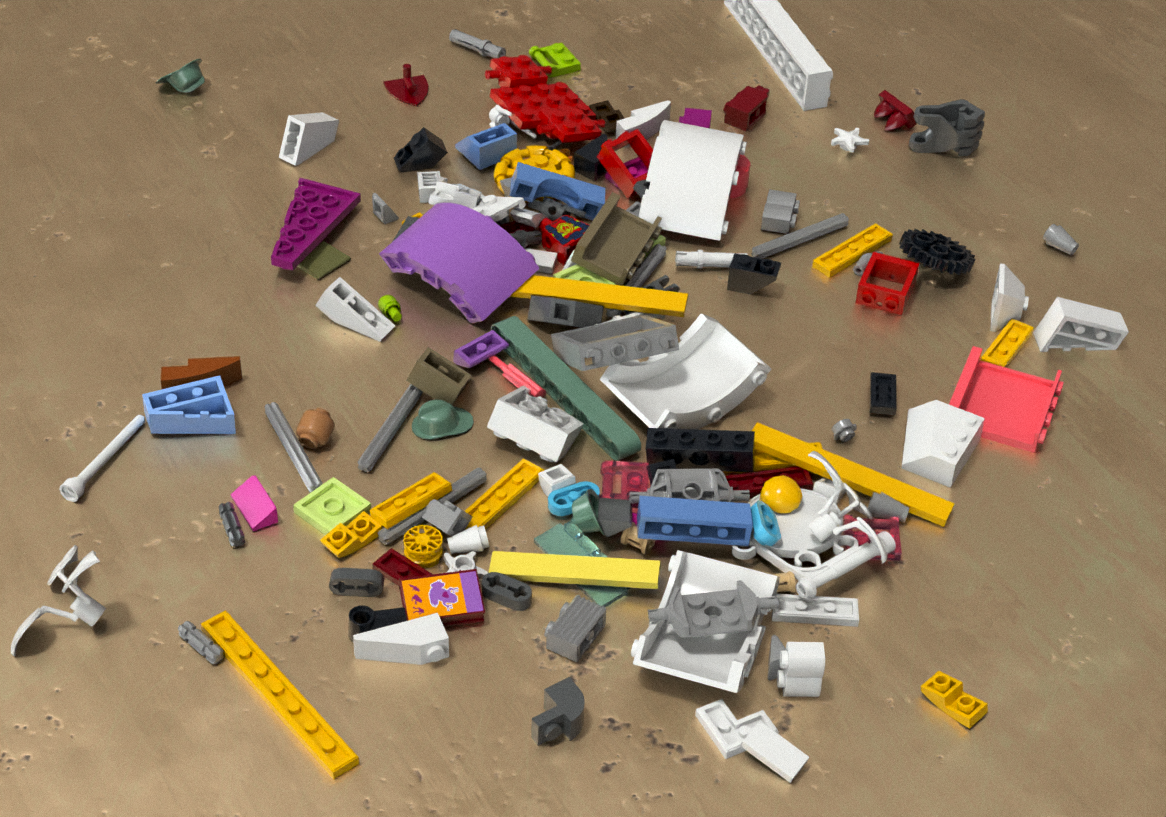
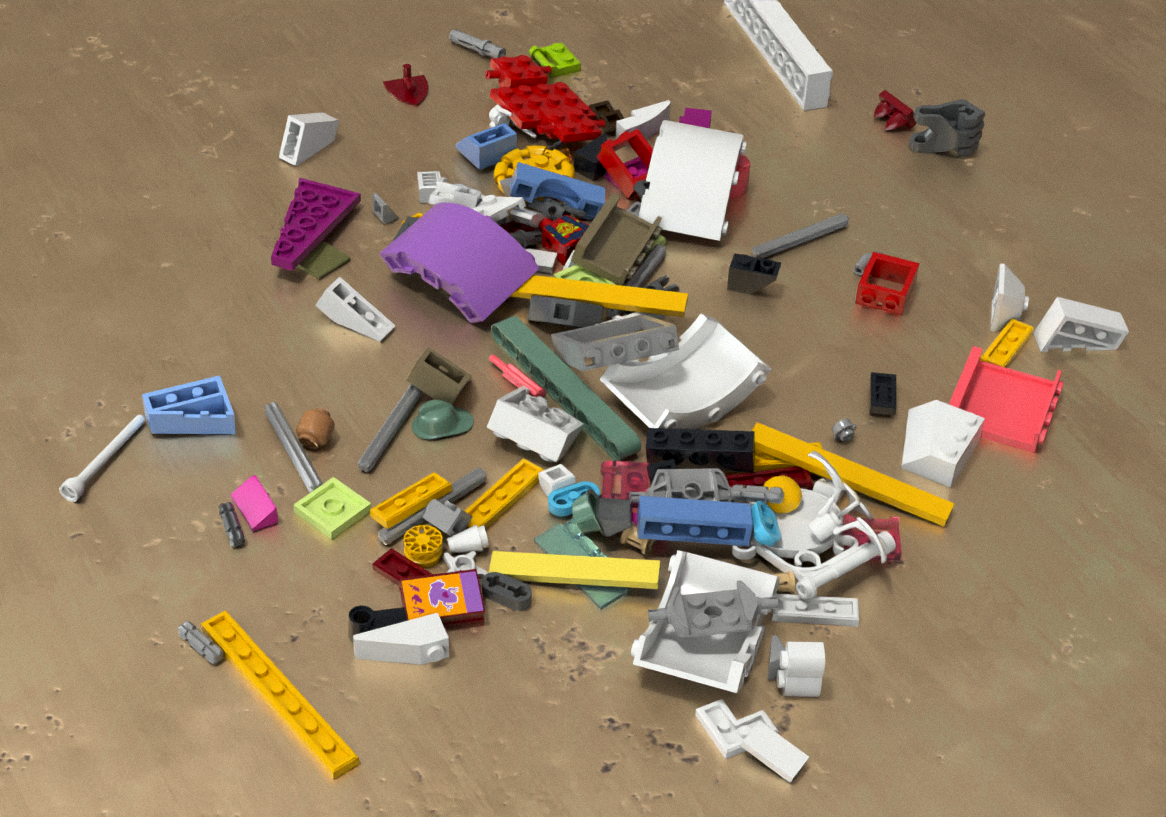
white plant [11,545,106,656] -> none
sand green piece [156,59,205,93] -> none
dark orange slope [161,356,242,389] -> none
yellow slope [320,511,383,558] -> none
dark grey beam [329,568,385,597] -> none
lime cylinder [378,295,402,322] -> none
black slope [394,127,448,172] -> none
medium lavender slope [453,330,509,368] -> none
dark grey brick [531,677,585,745] -> none
light grey brick [544,595,606,662] -> none
white pin [675,250,748,269] -> none
dark red hinge [723,85,770,131] -> none
light grey brick [761,189,800,234] -> none
yellow tile [812,223,893,278] -> none
white animal [831,128,869,153] -> none
light grey cone [868,492,909,522] -> none
black gear [899,229,976,275] -> none
yellow slope [920,671,988,728] -> none
light grey cone [1043,224,1079,255] -> none
none -> light grey axle [731,485,784,504]

